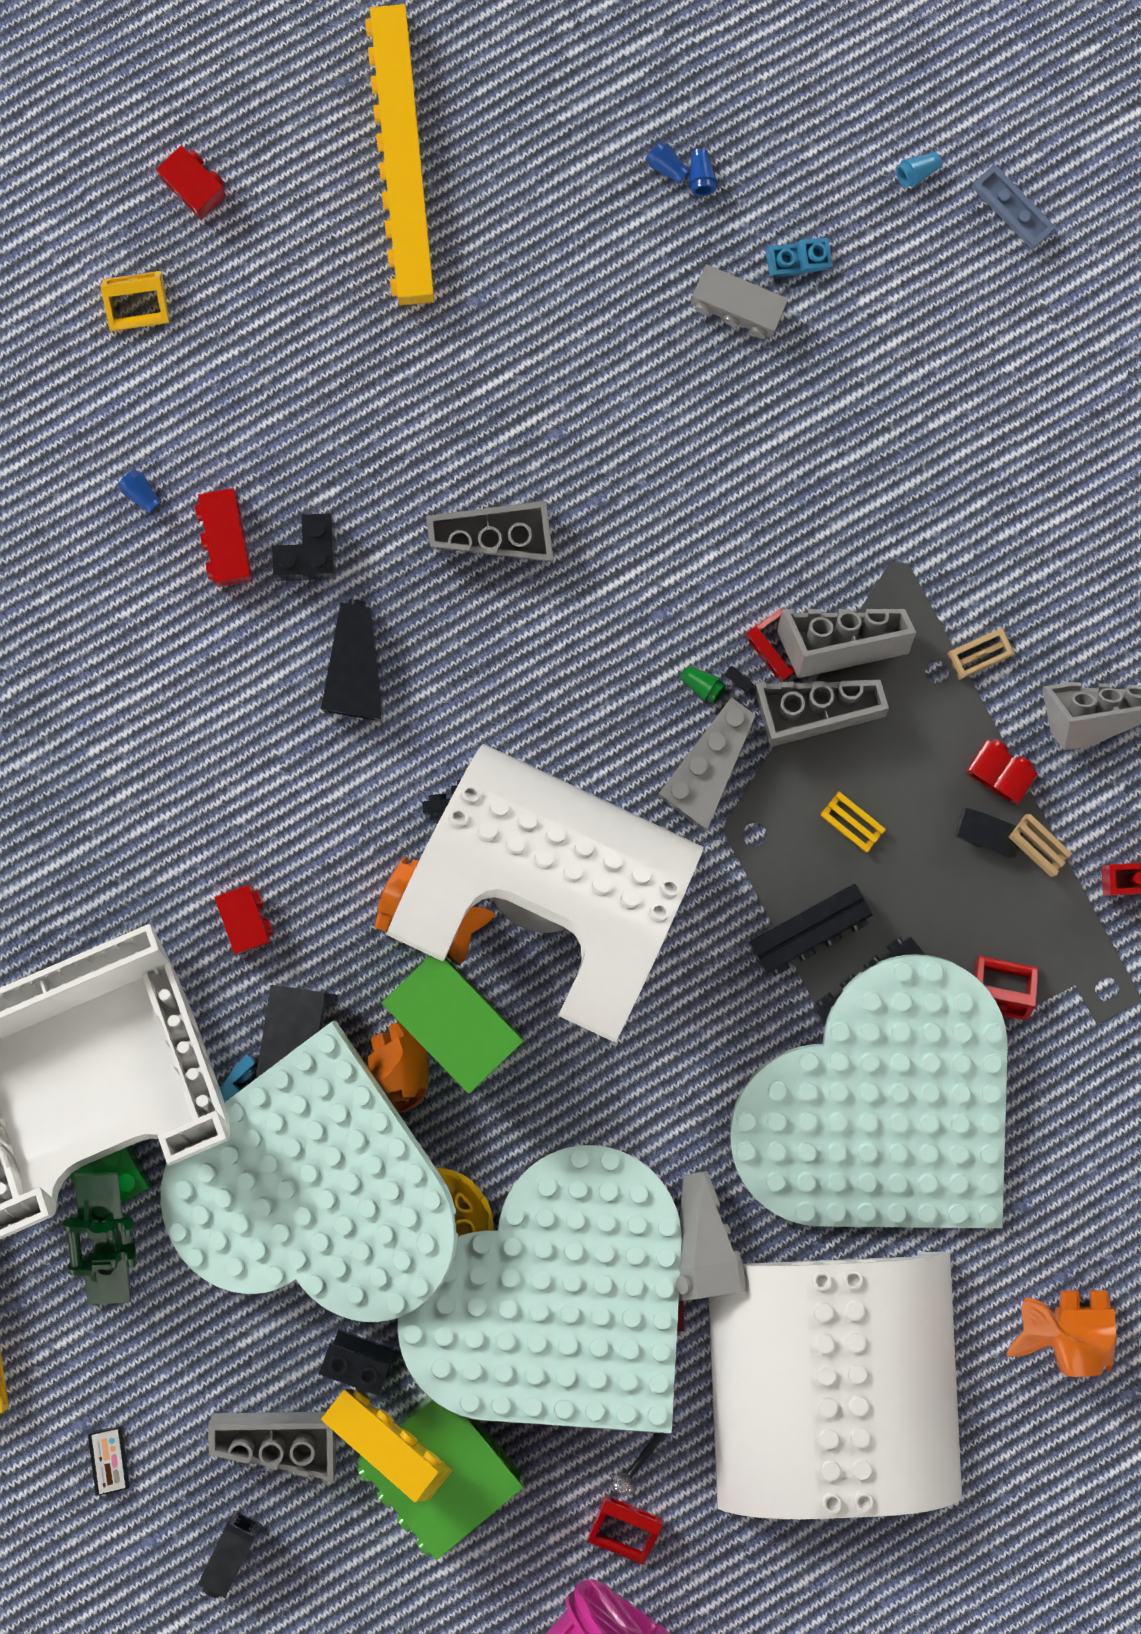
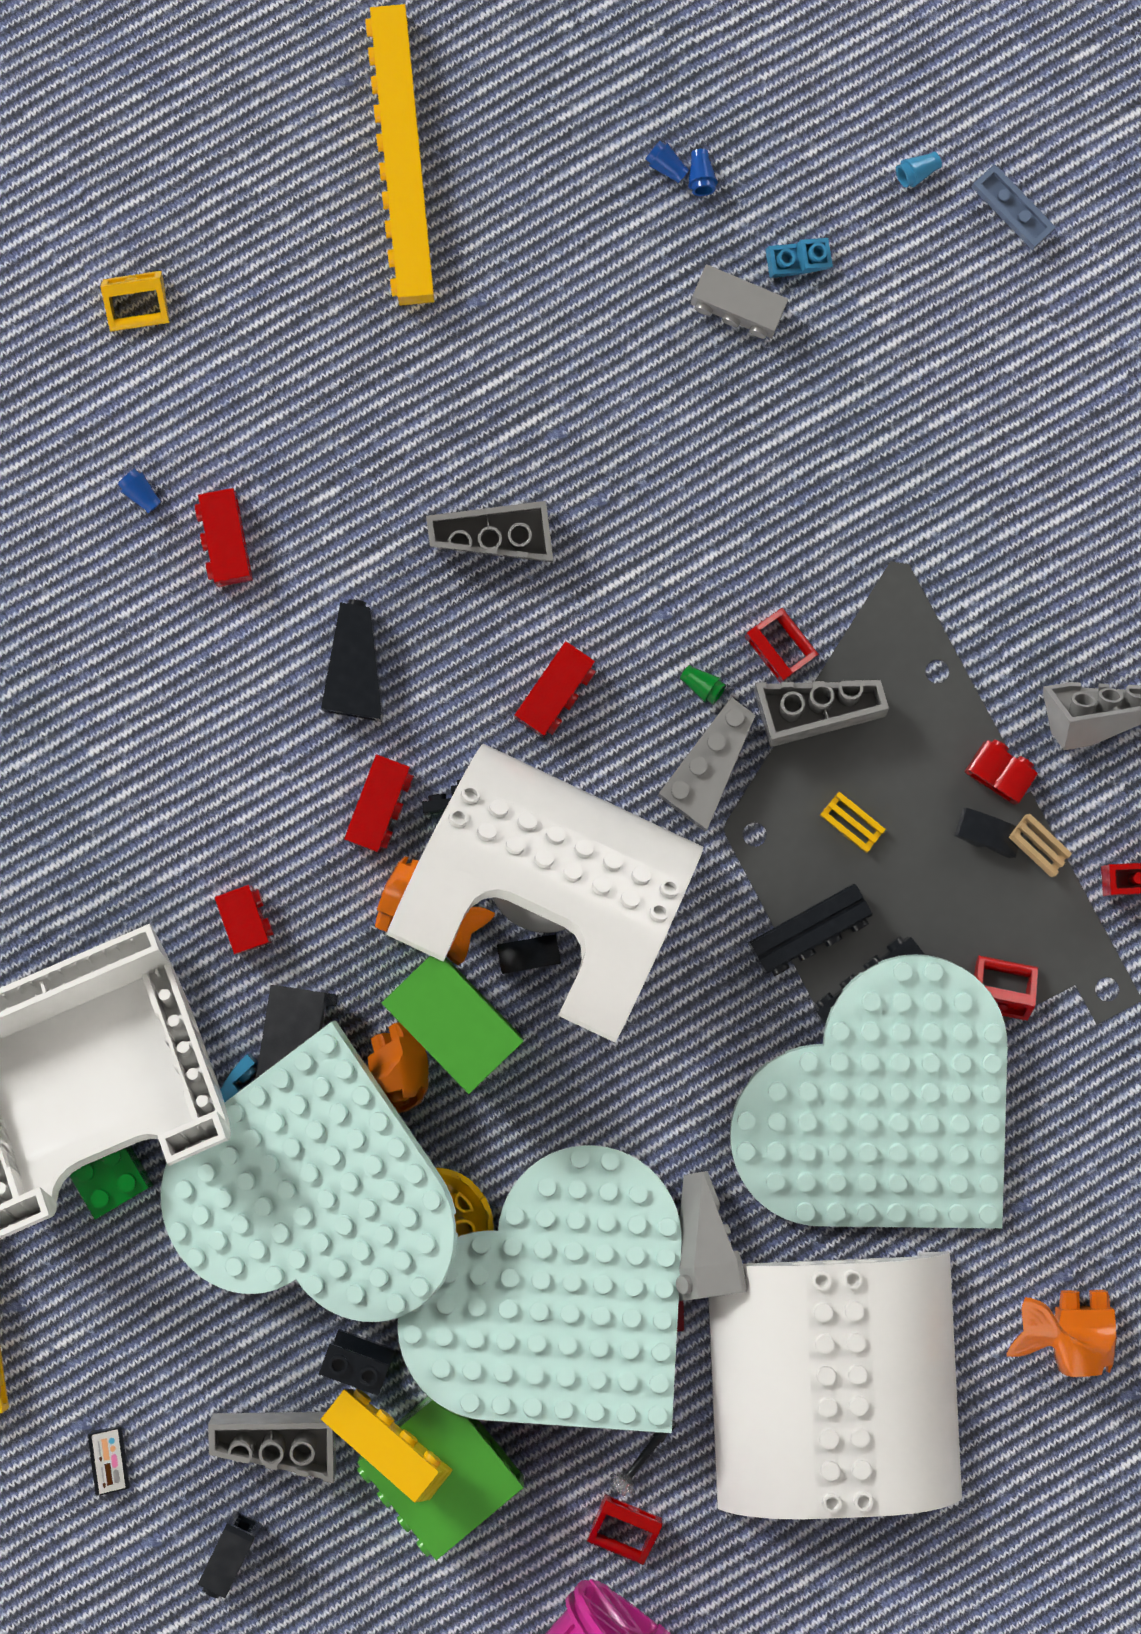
dark green piece [63,1172,137,1304] -> none
red brick [156,145,226,220] -> none
black brick [272,513,337,581] -> none
black tile [724,665,755,694] -> none
light grey wedge [777,609,916,678] -> none
tan tile [947,628,1015,680] -> none
none -> red brick [344,754,414,853]
none -> black slope [497,934,561,974]
none -> red brick [514,641,597,738]

